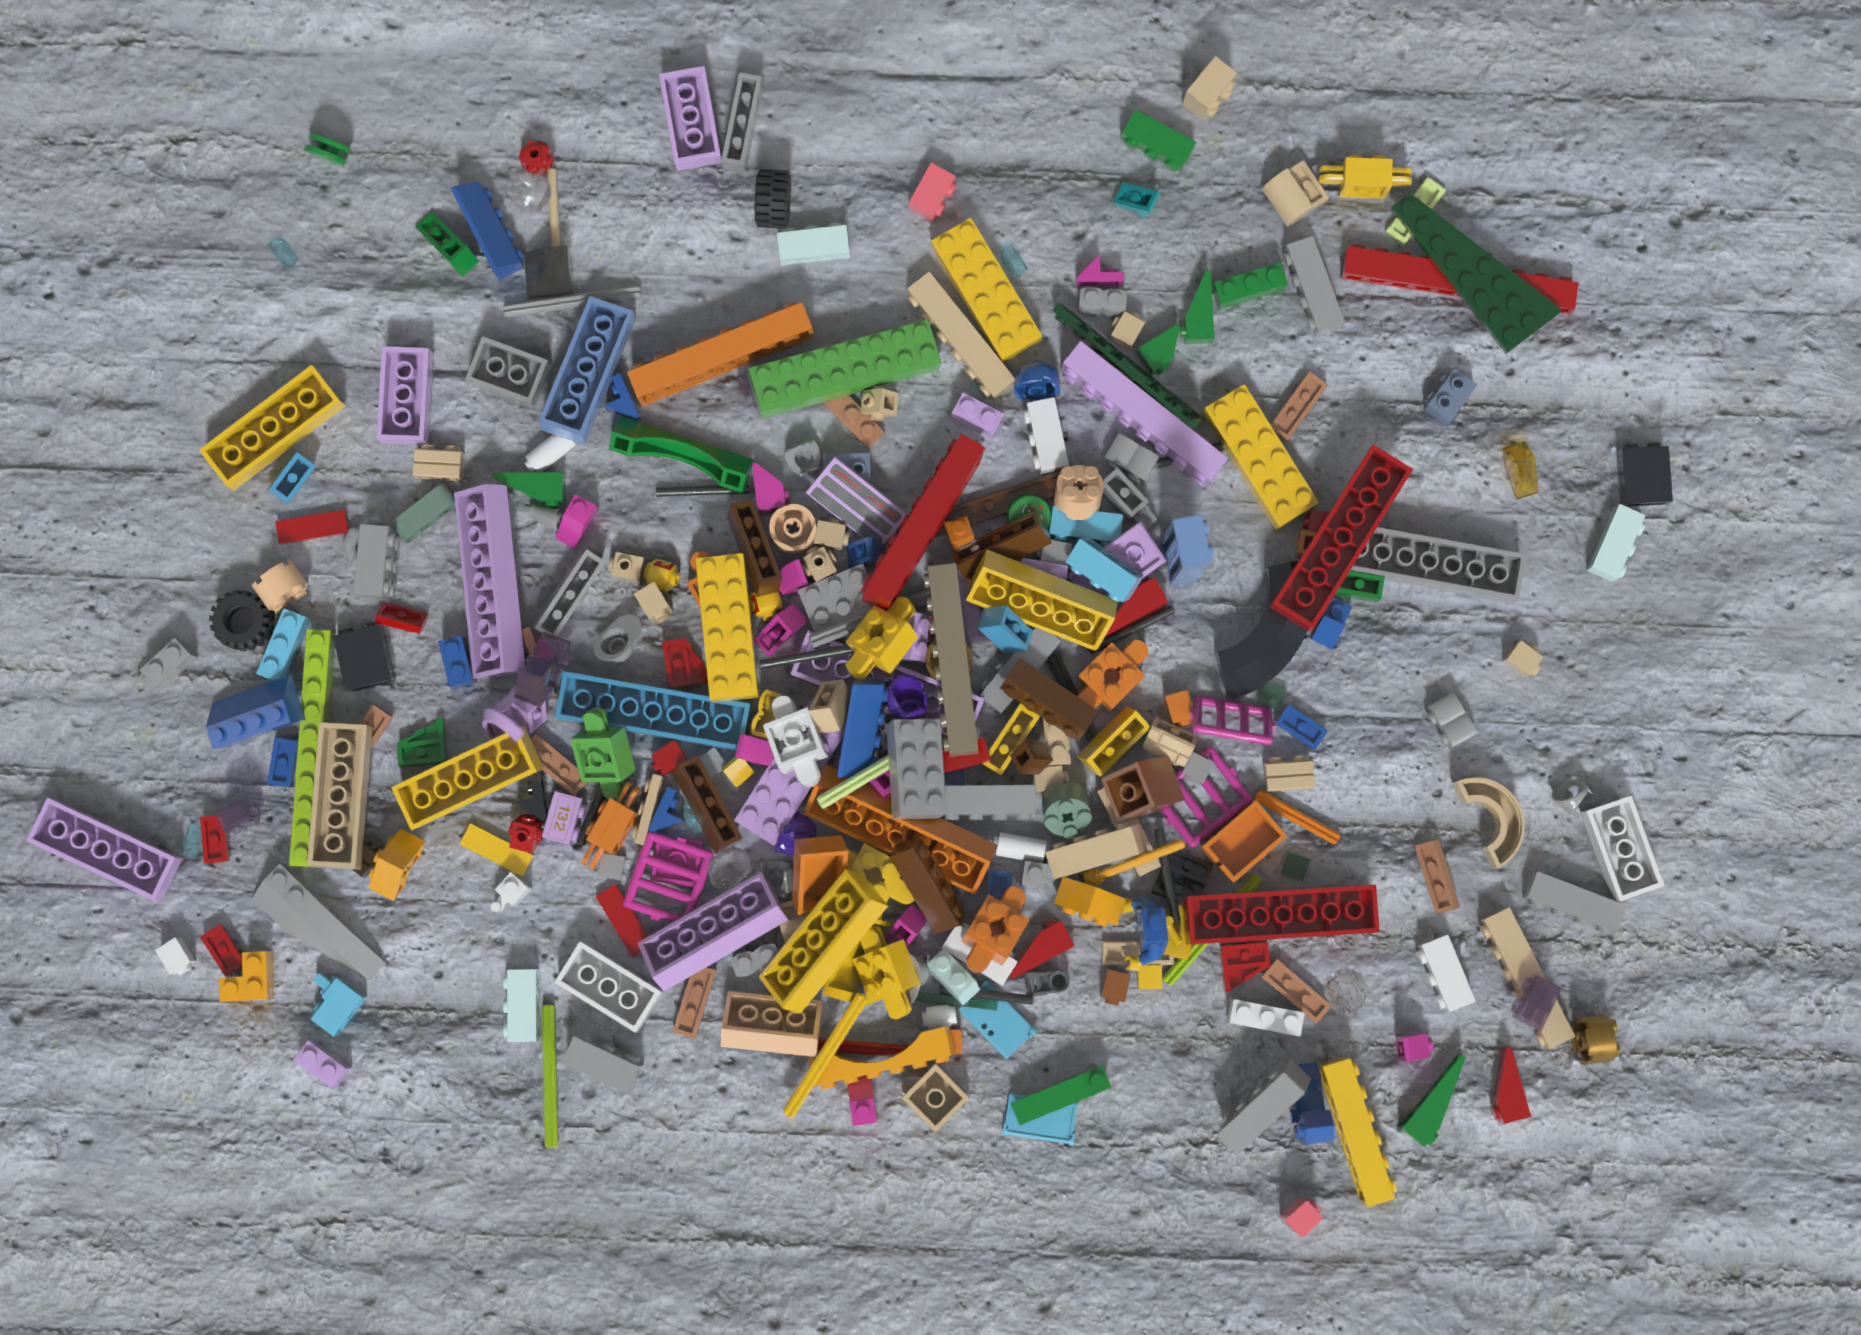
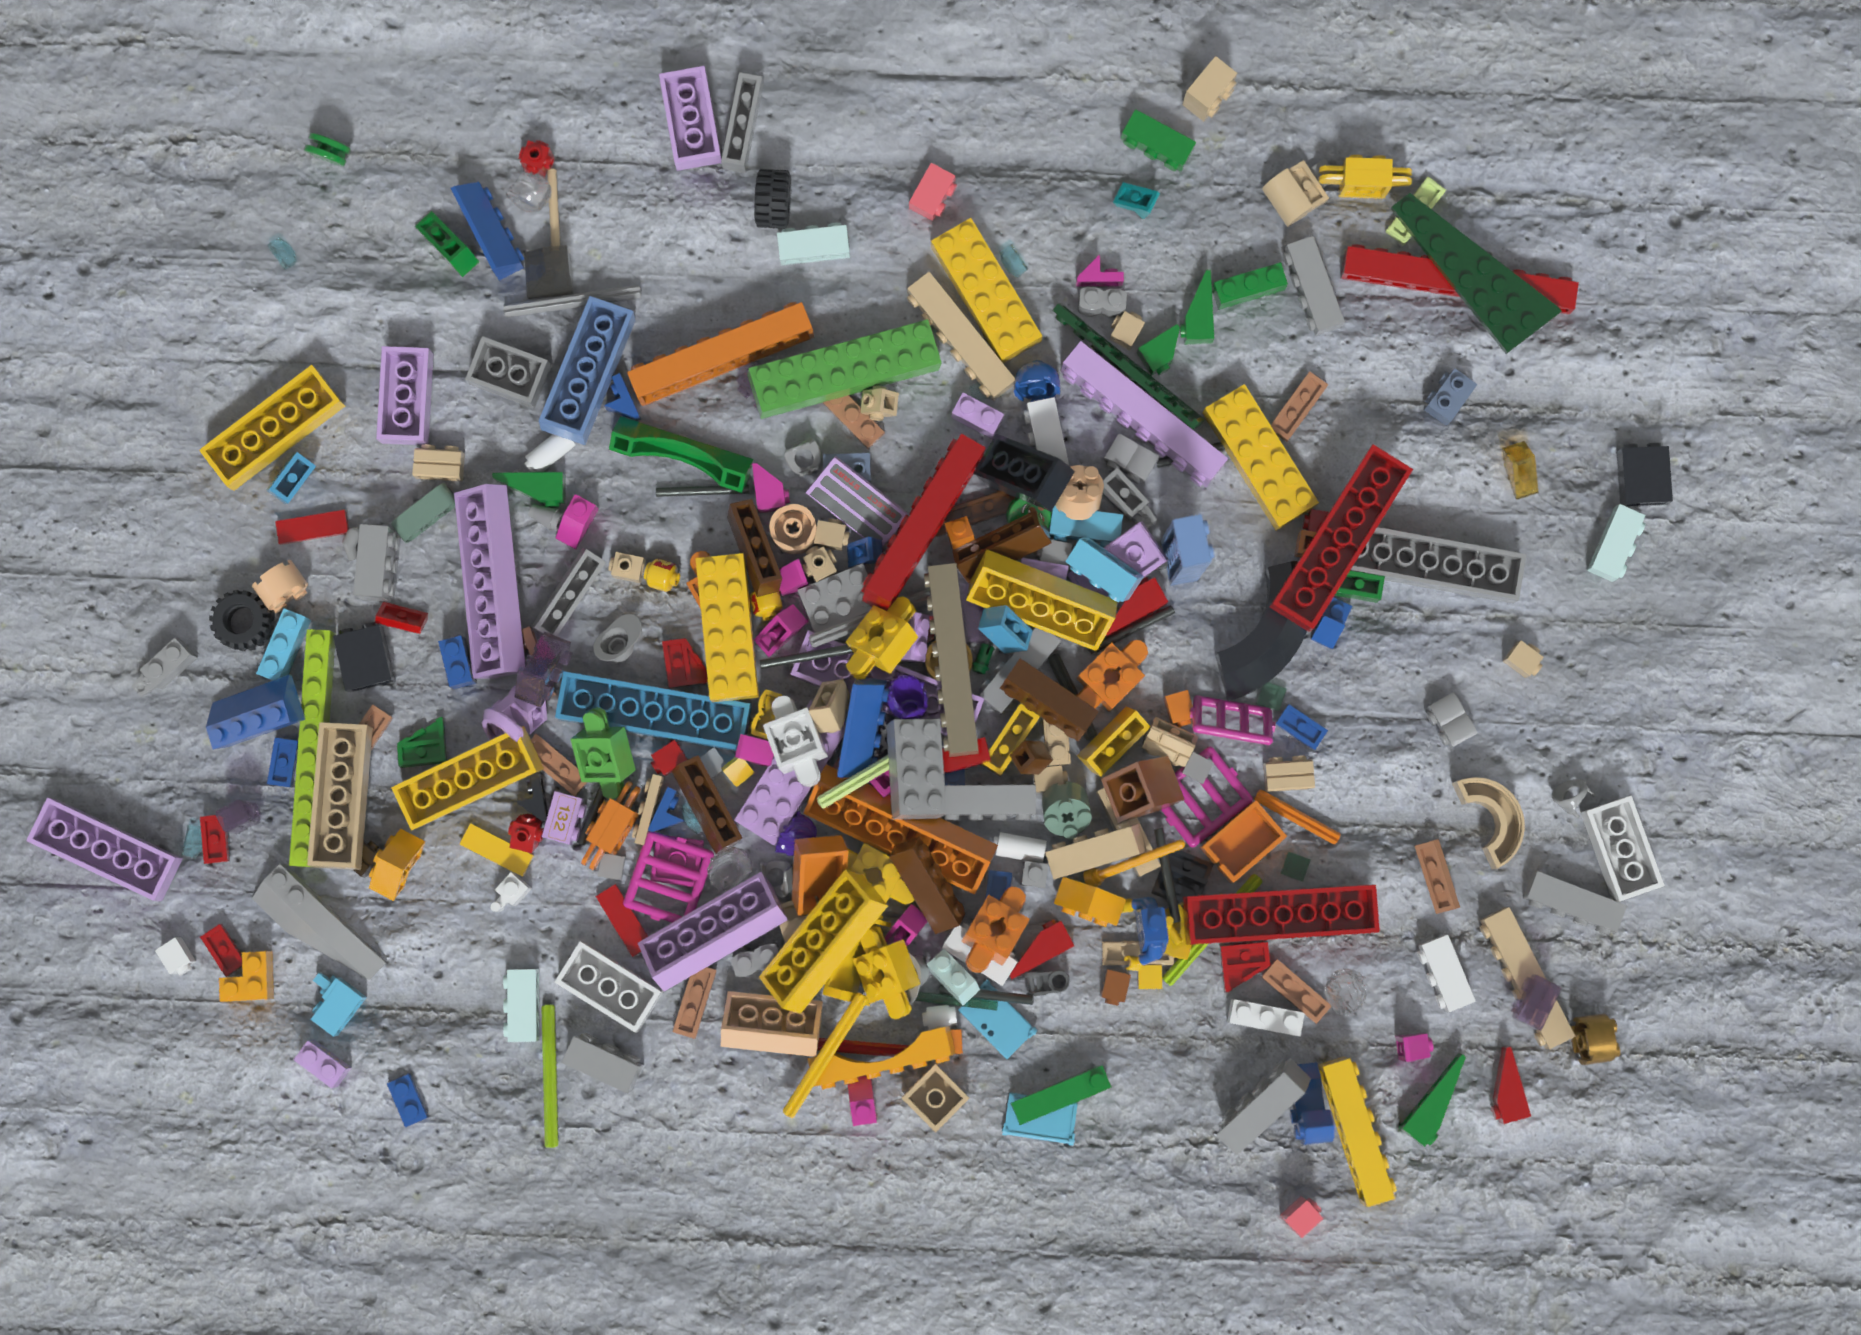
tan brick [634,582,673,624] -> none
none -> blue plate [387,1074,429,1128]
none -> dark green pin [972,643,995,675]
none -> black brick [973,434,1075,512]

